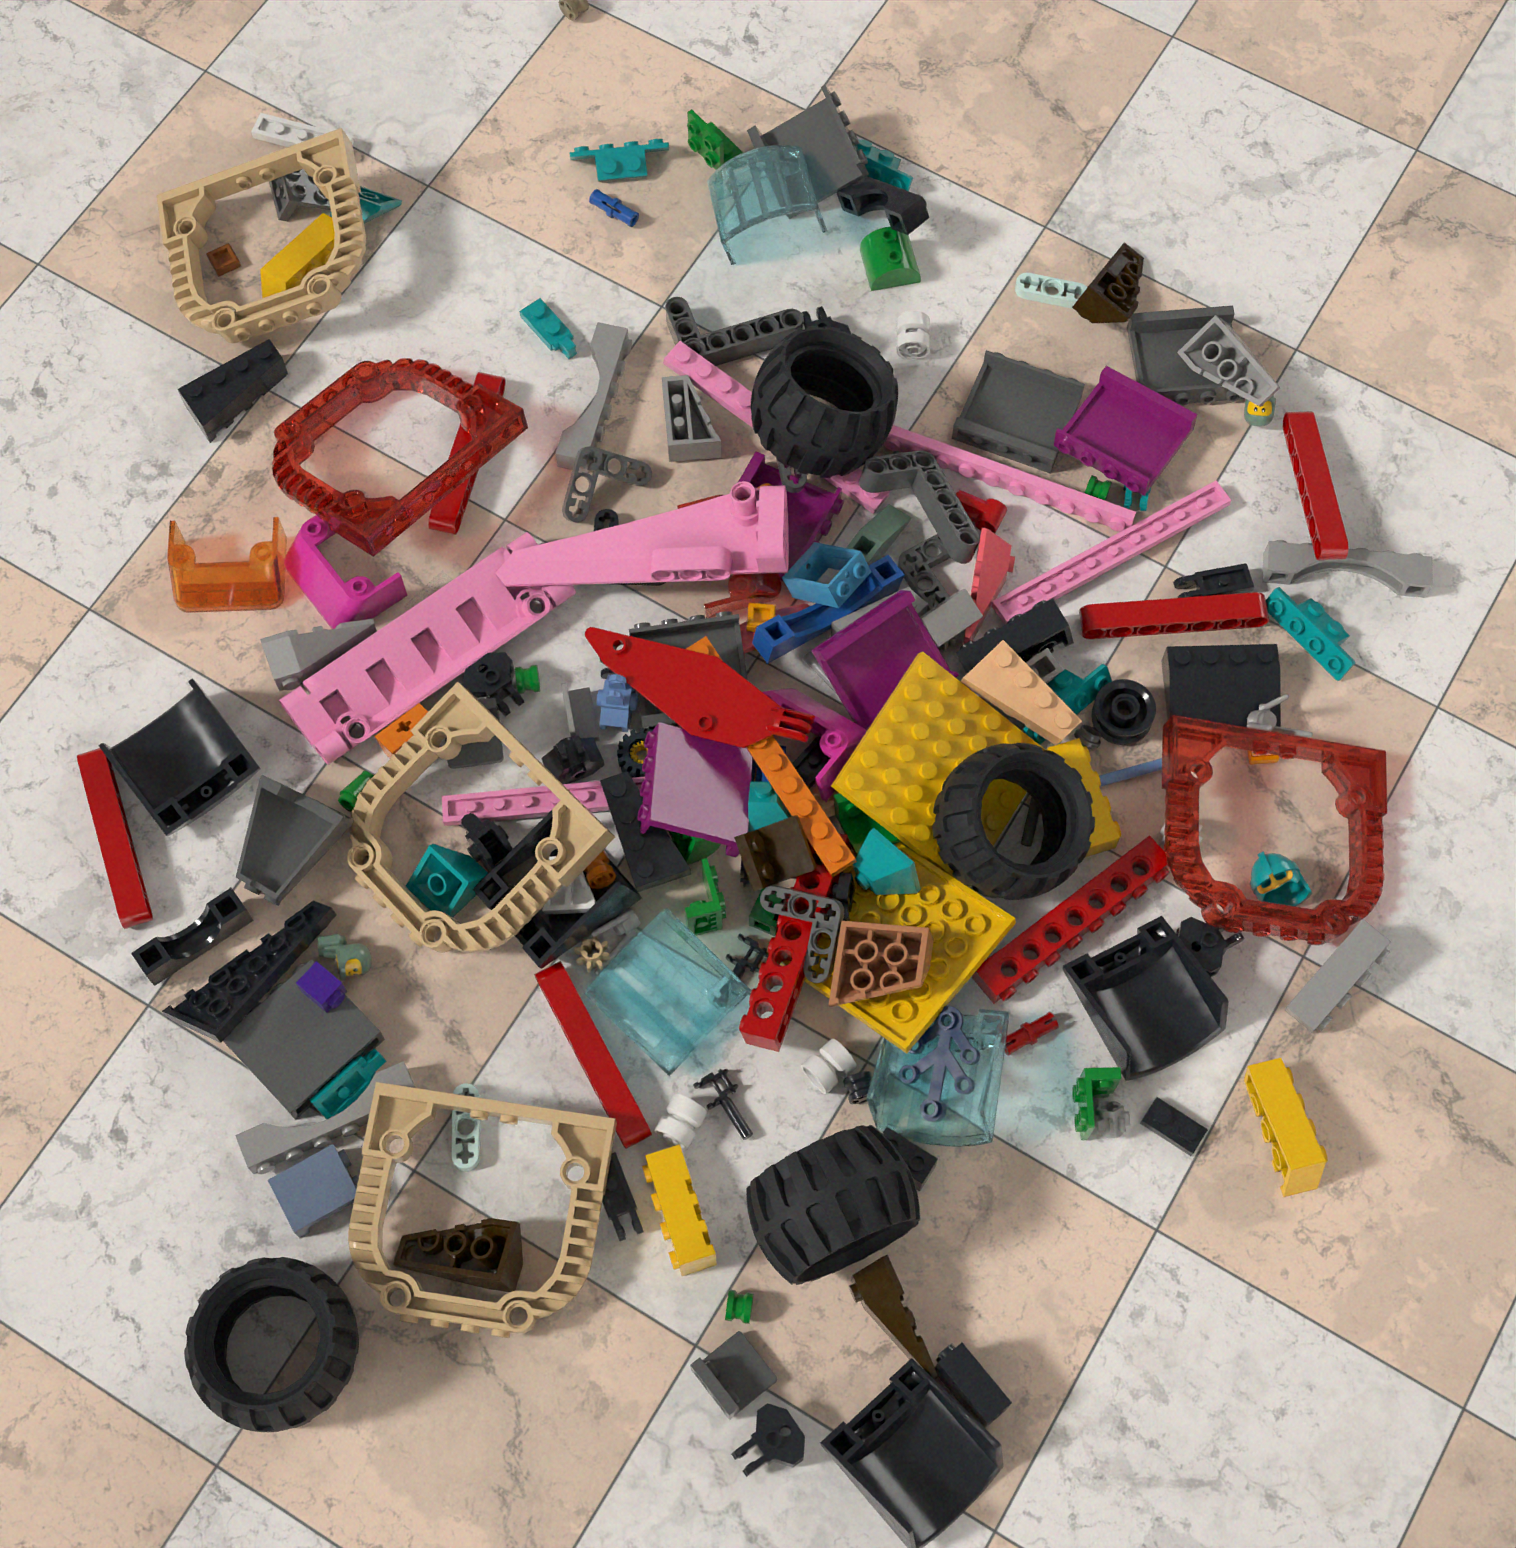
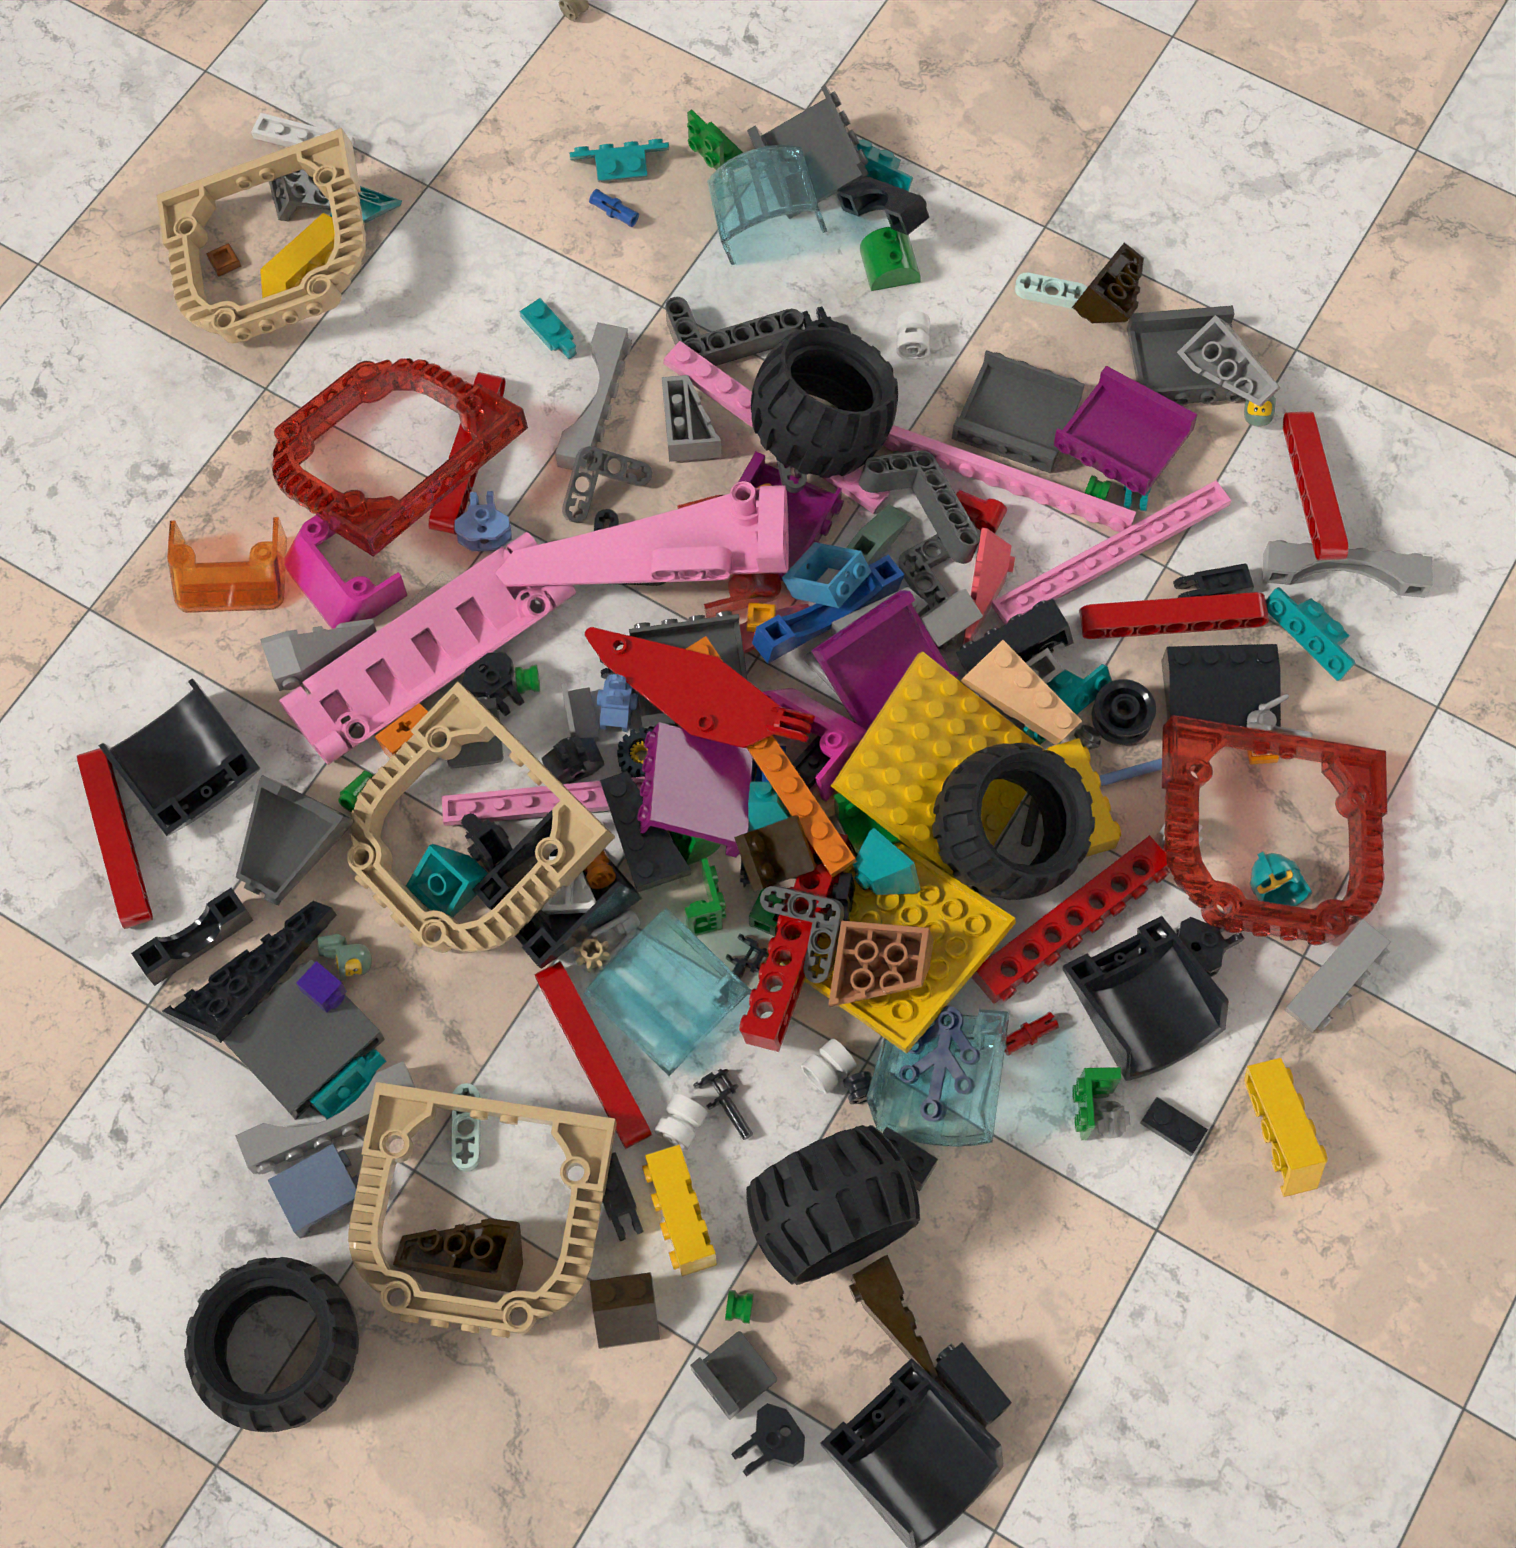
black wedge [178,339,288,443] -> none
none -> medium blue hinge [455,491,512,552]
none -> dark brown slope [590,1272,660,1349]

